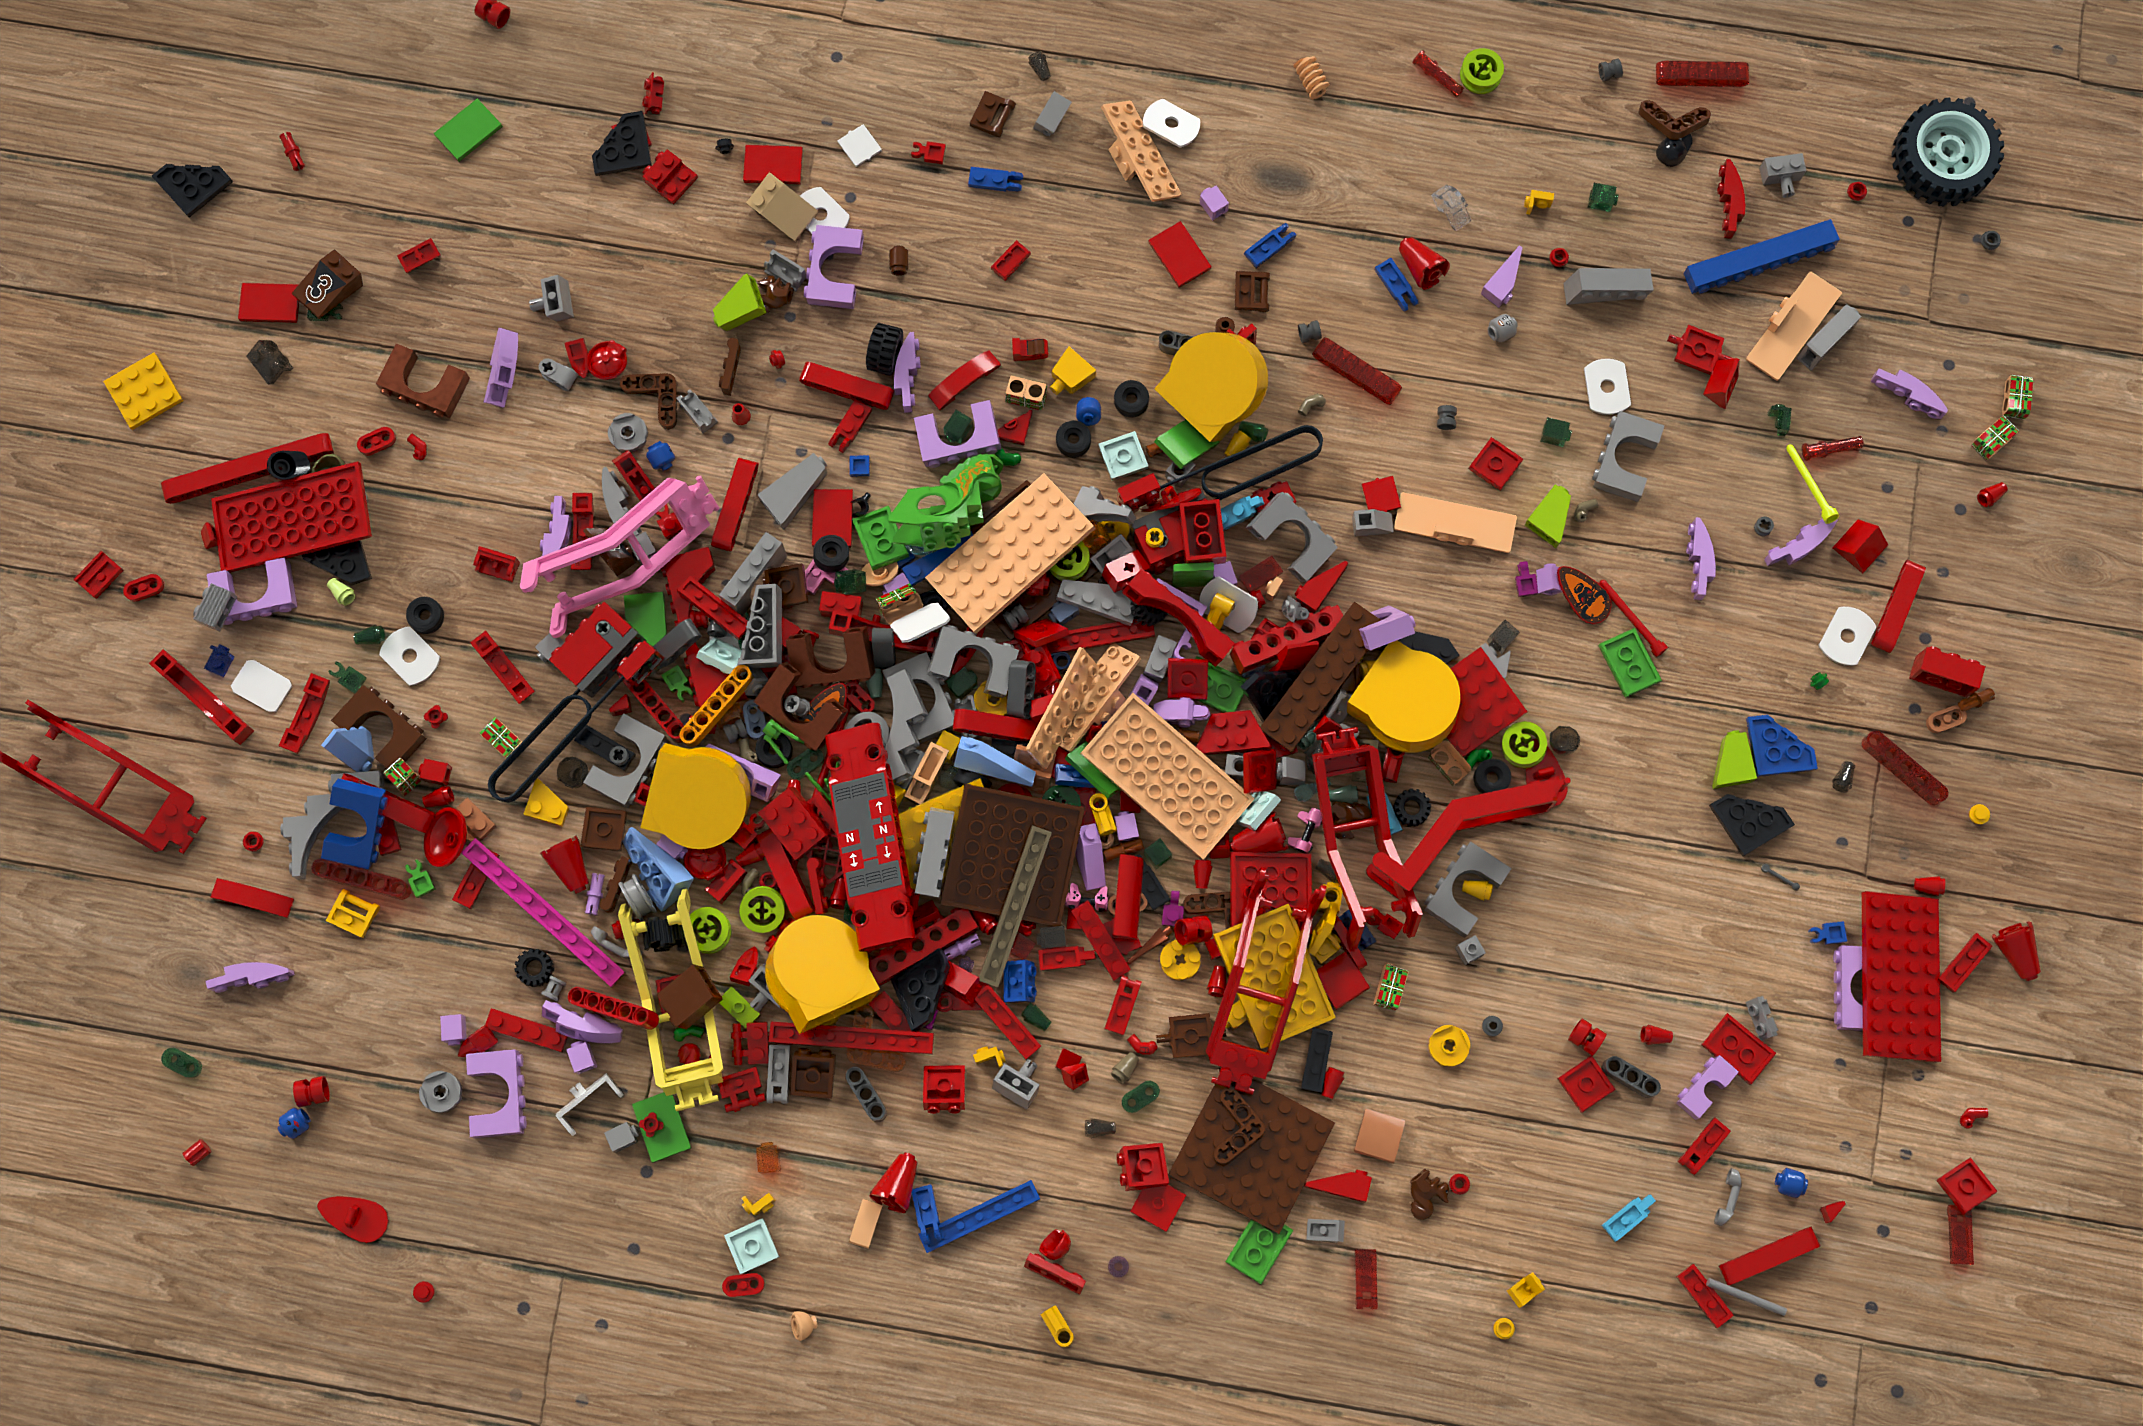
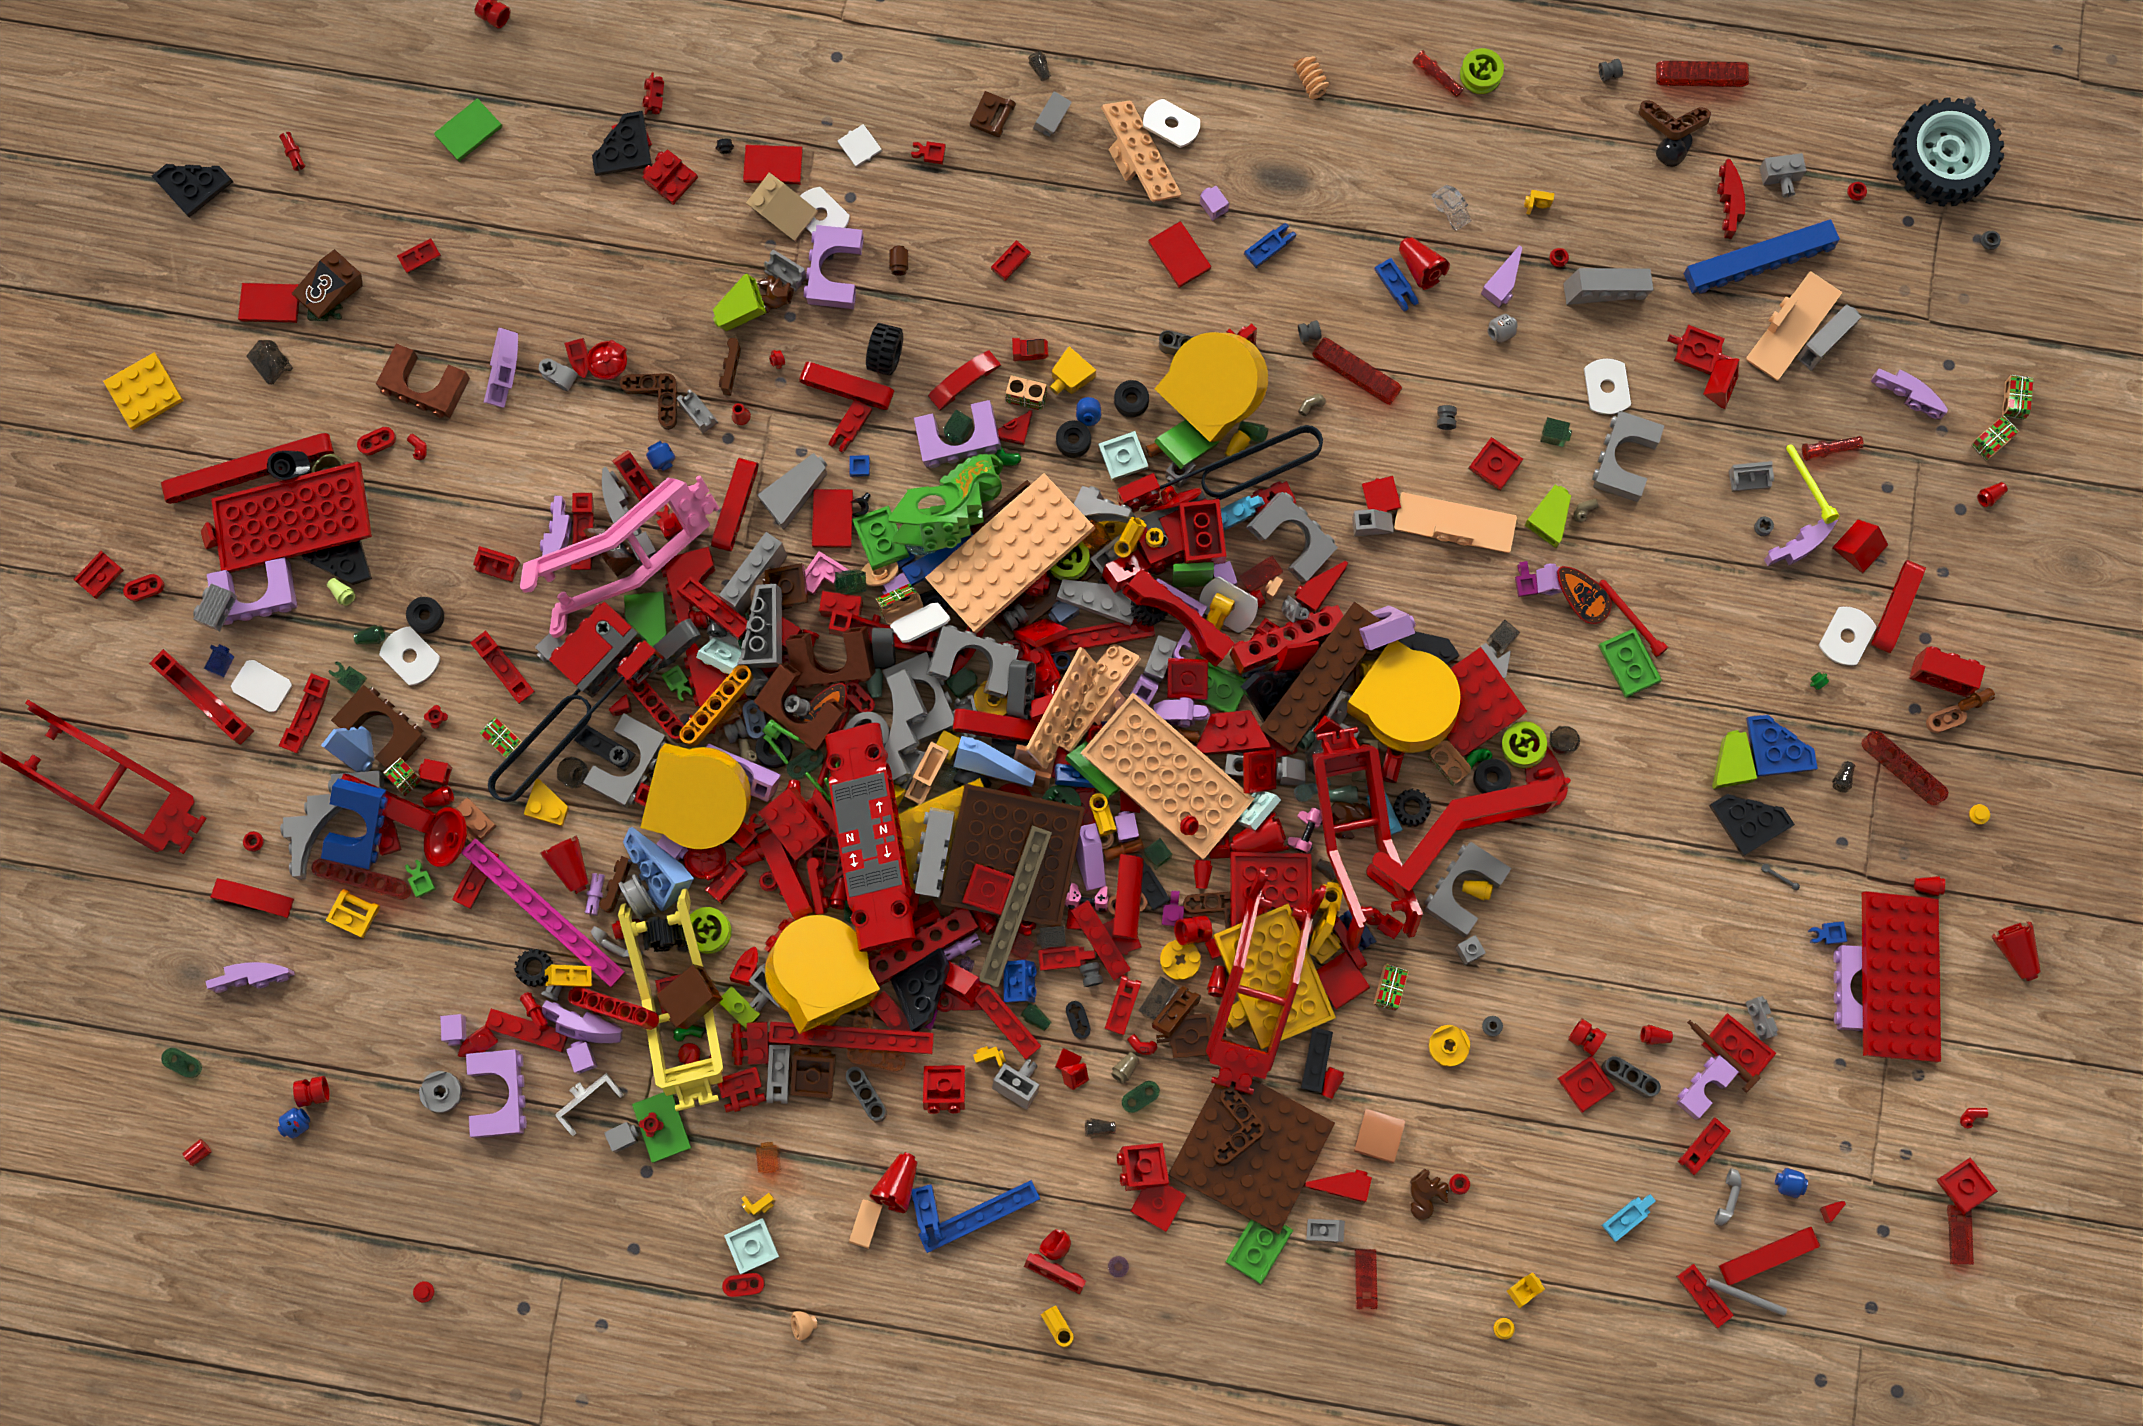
red shield [317,1196,389,1243] -> none
light grey brick [529,275,574,322] -> none
reddish brown plate [580,807,627,852] -> none
light grey plate [608,413,648,452] -> none
lime wheel [739,886,785,933] -> none
dark tan arm [741,868,759,897] -> none
black tyre [813,535,849,573] -> none
lavender slope [894,332,921,413] -> none
blue hinge [968,167,1023,192] -> none
copper piece [1127,925,1173,965] -> none
reddish brown brick [1215,317,1235,333] -> none
reddish brown plate [1235,271,1270,312] -> none
clear green brick [1587,182,1619,212] -> none
lavender slope [1686,517,1716,600] -> none
clear green bracket [1767,404,1792,437] -> none
red plate [1938,933,1993,993] -> none
none -> red axle [520,992,548,1030]
none -> yellow hinge [545,964,592,988]
none -> red plate [962,863,1014,915]
none -> black beam [1066,1001,1091,1040]
none -> dark grey wheel [1079,962,1103,987]
none -> yellow piece [1114,516,1147,557]
none -> clear smoke hinge [1139,976,1179,1021]
none -> reddish brown plate [1152,986,1201,1037]
none -> red plate [1180,815,1199,835]
none -> reddish brown piece [1687,1020,1761,1093]
none -> light grey hinge [1729,461,1774,491]

